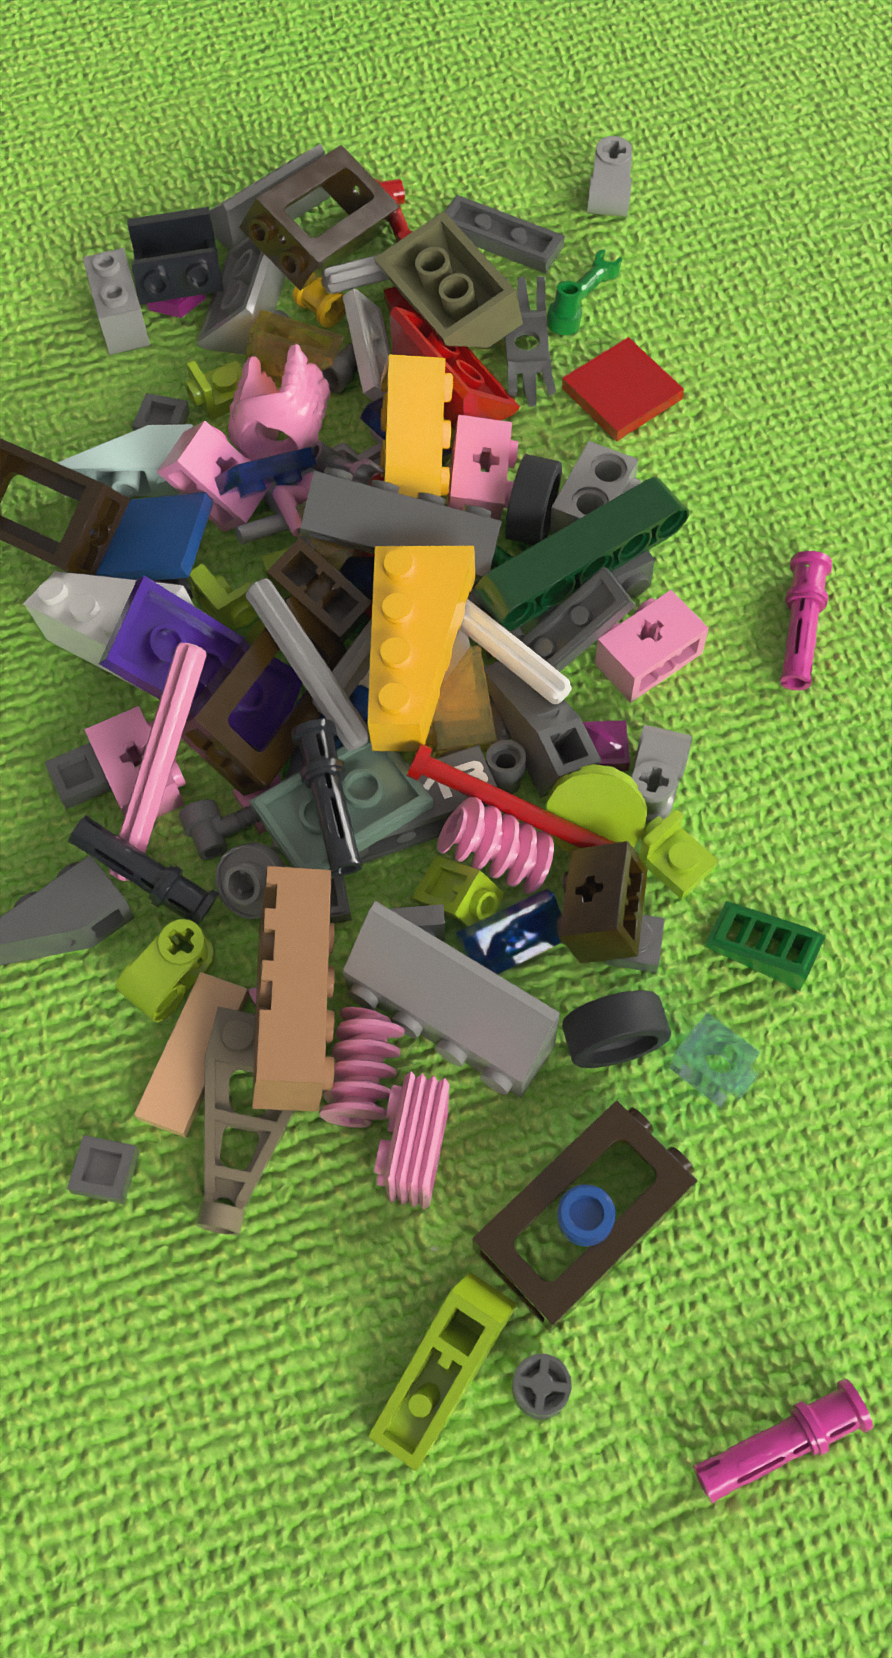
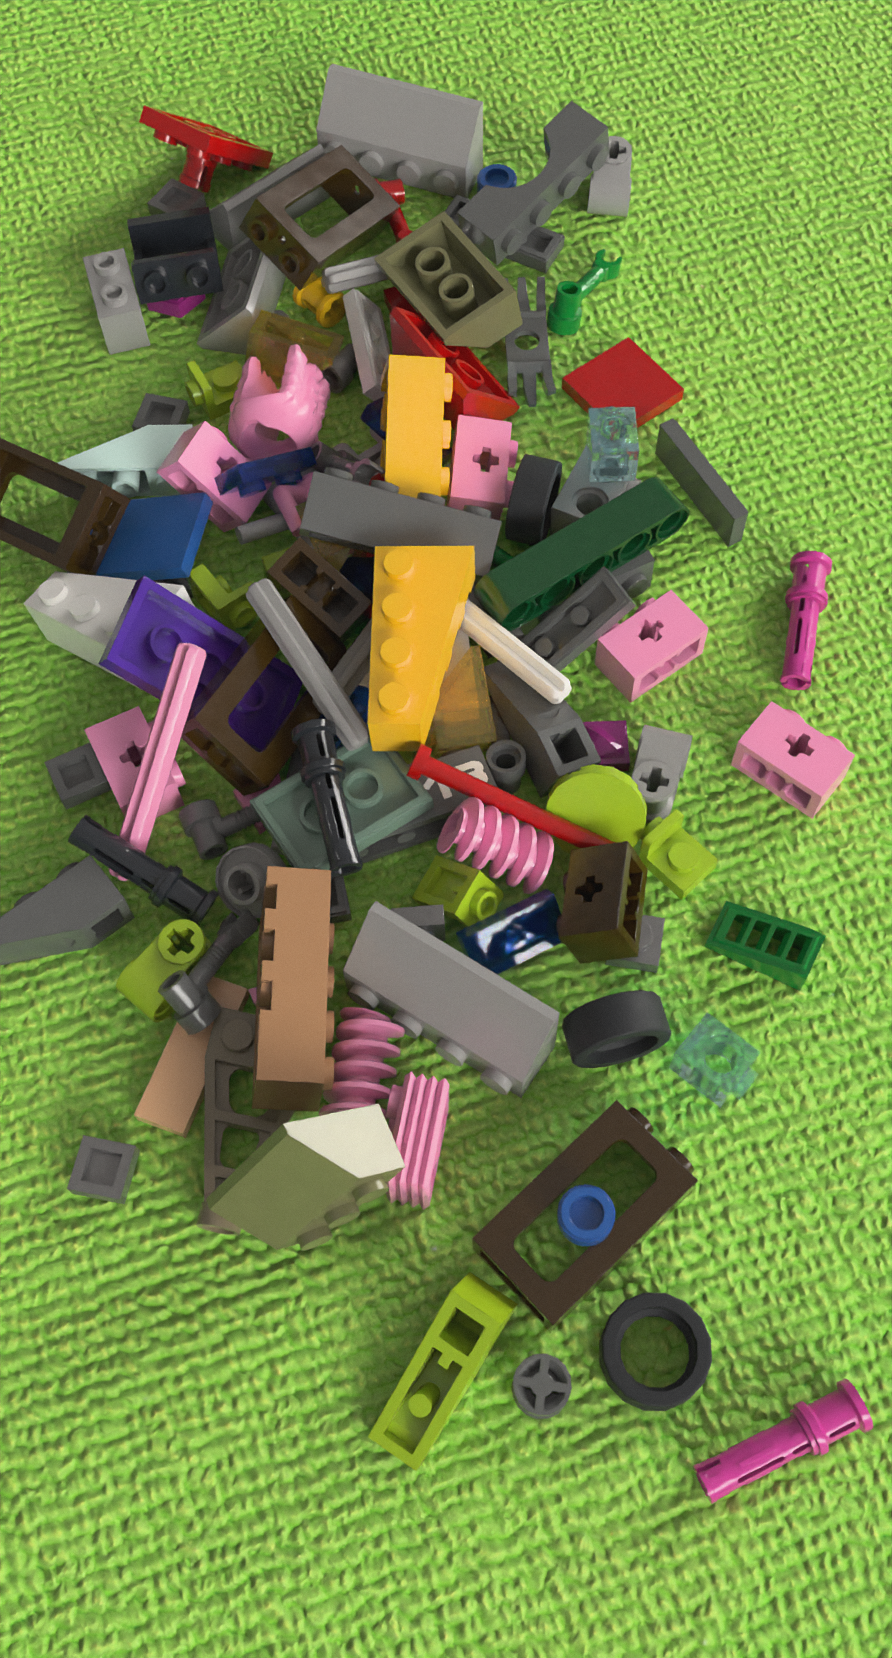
none -> red plate [139,105,273,193]
none -> flat silver plate [147,178,206,216]
none -> dark grey brick [158,908,259,1035]
none -> olive slope [206,1103,406,1251]
none -> light grey slope [316,64,483,199]
none -> dark grey arch [457,101,609,265]
none -> blue tile [477,164,517,193]
none -> clear light blue brick [586,406,639,482]
none -> black tyre [599,1293,712,1411]
none -> dark grey tile [655,418,749,547]
none -> bright pink brick [731,701,855,819]

